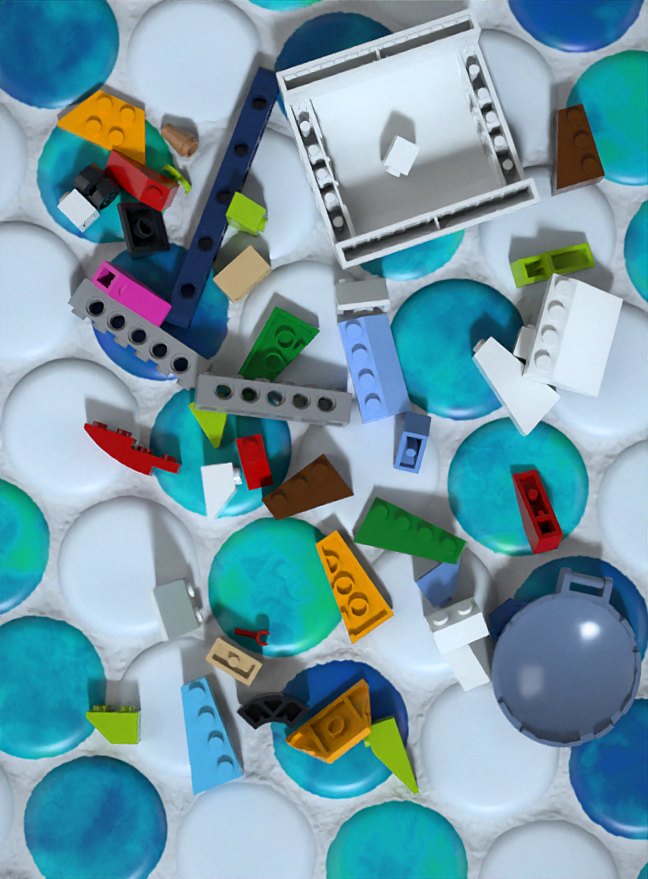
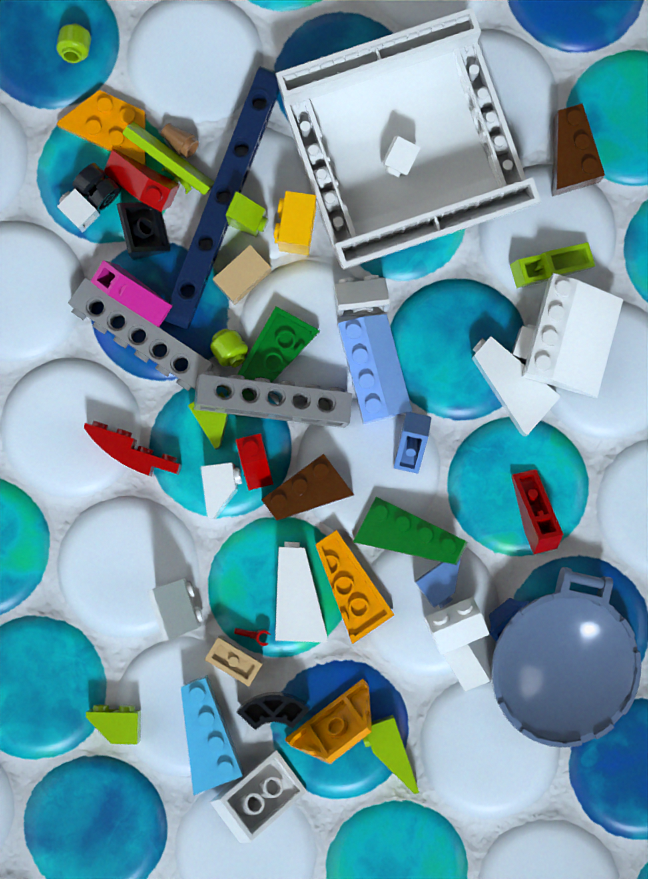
none -> lime head [56,24,91,63]
none -> lime tile [122,122,214,195]
none -> lime head [210,329,248,367]
none -> white slope [210,750,307,843]
none -> yellow brick [274,191,317,256]
none -> white slope [275,542,327,642]

